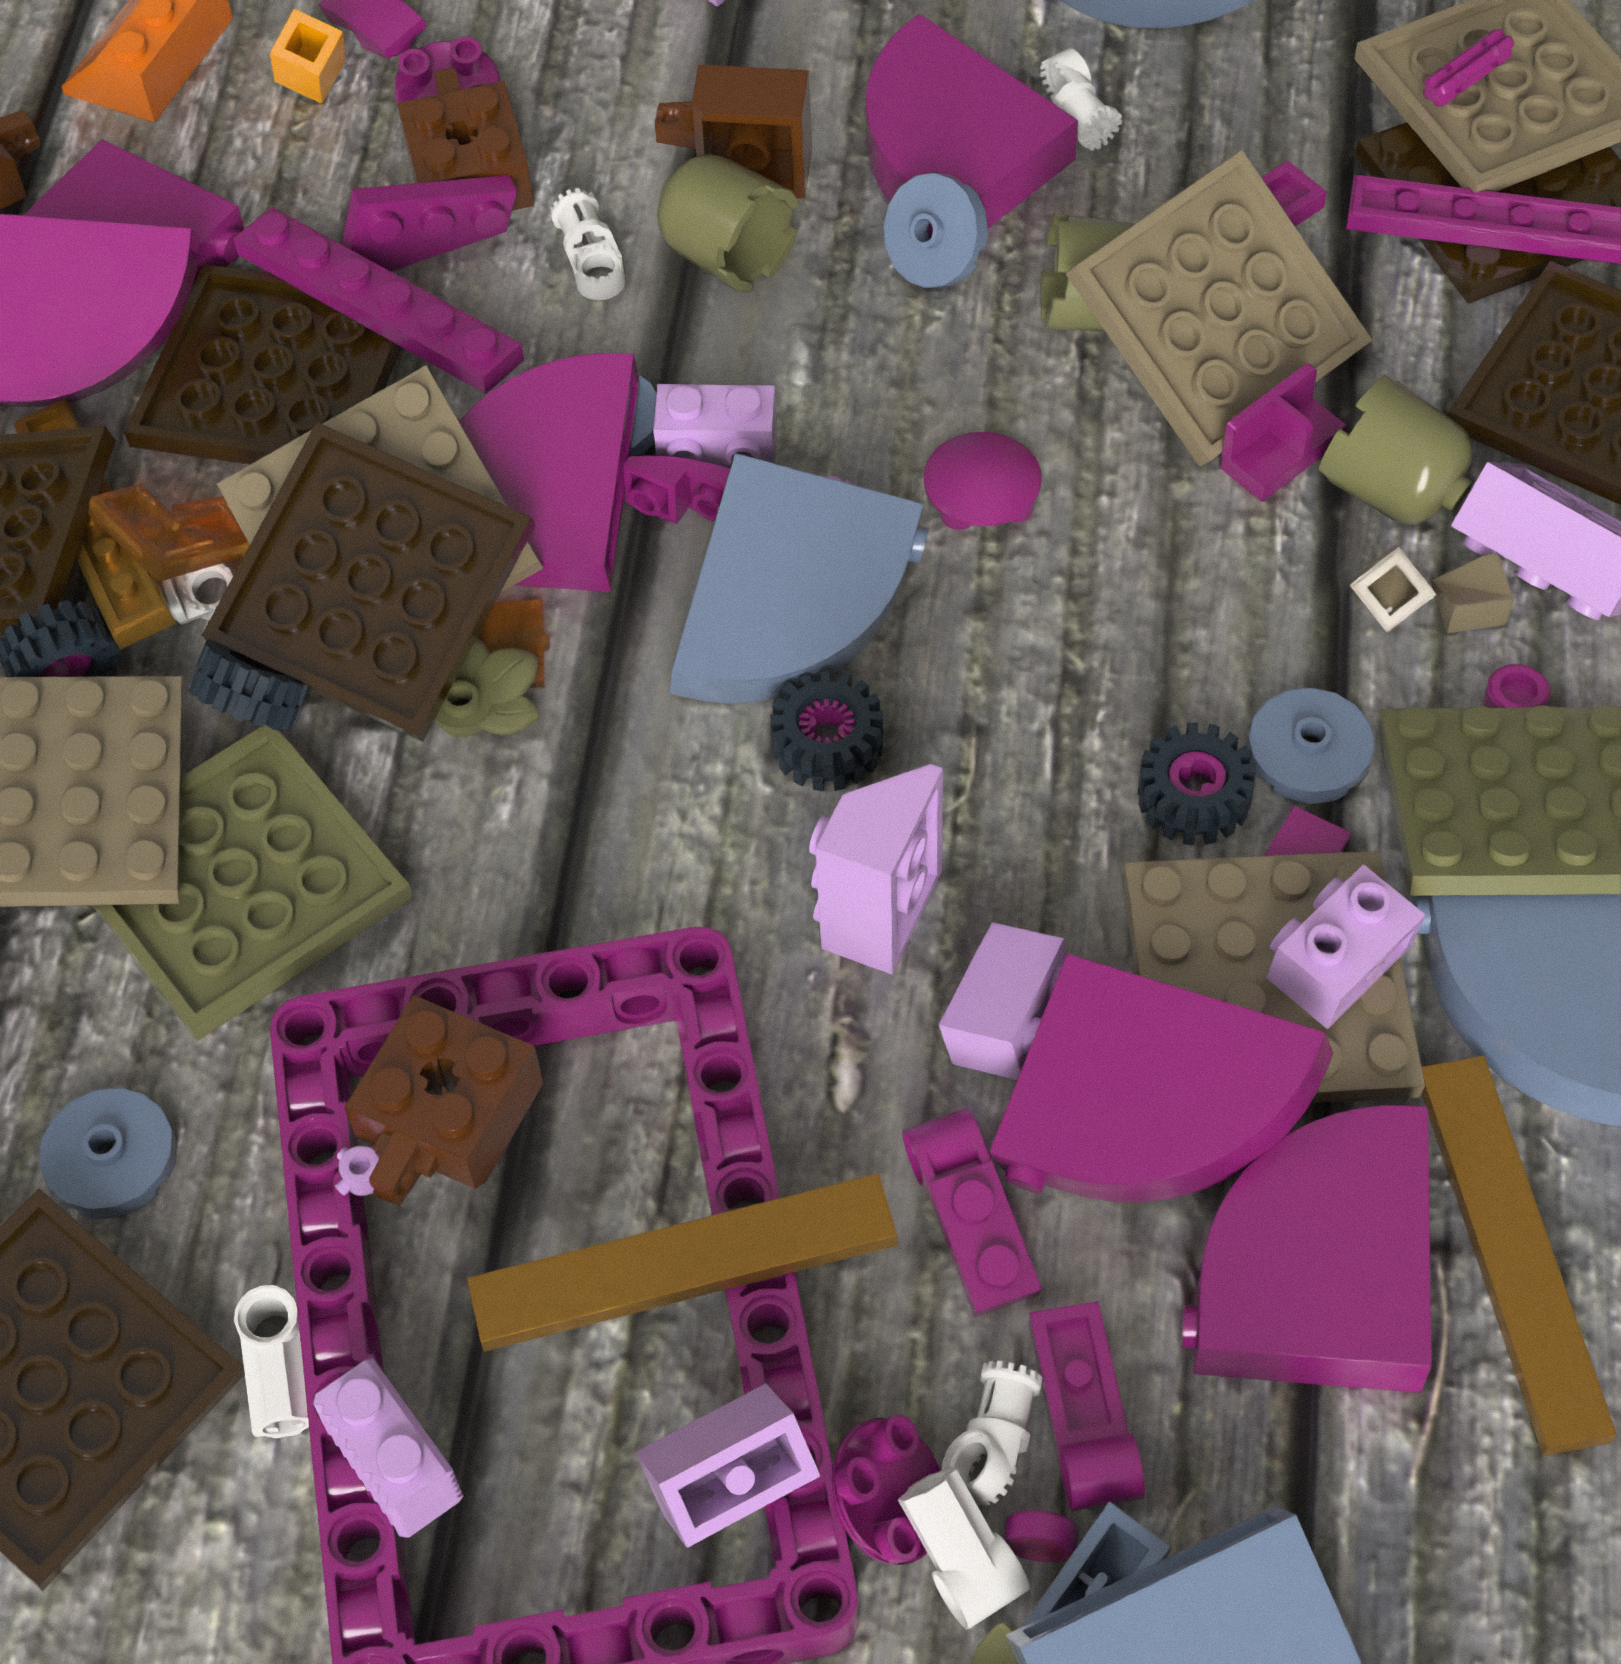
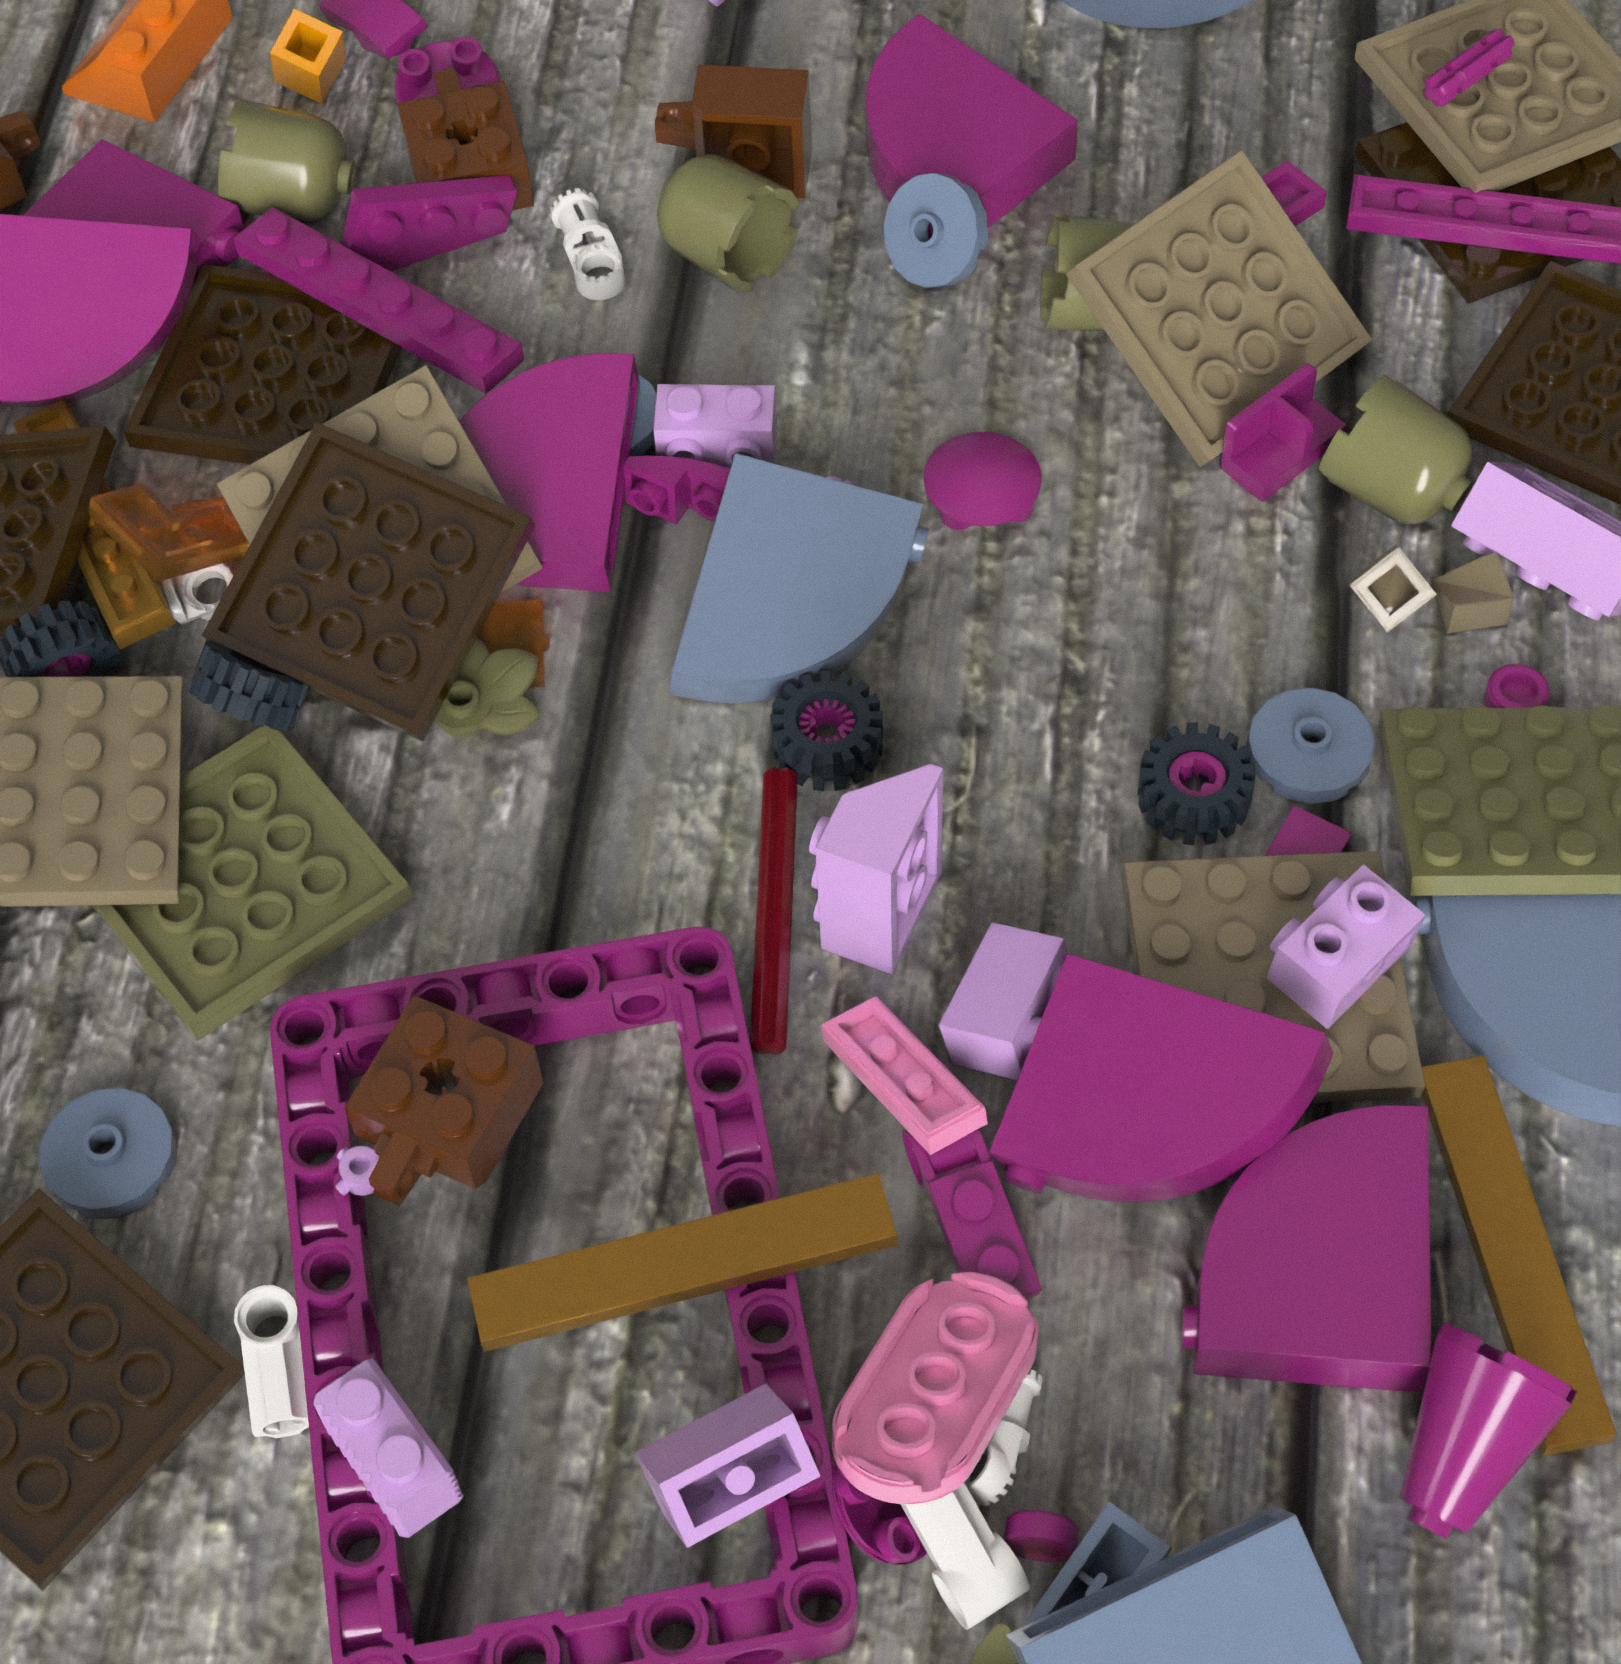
magenta plate [1028,1301,1145,1511] -> none
white connector [1040,48,1122,151] -> none
none -> olive cylinder [218,99,356,222]
none -> dark red axle [750,767,797,1055]
none -> bright pink tile [820,996,988,1155]
none -> bright pink tile [832,1272,1039,1504]
none -> magenta cone [1399,1323,1578,1539]

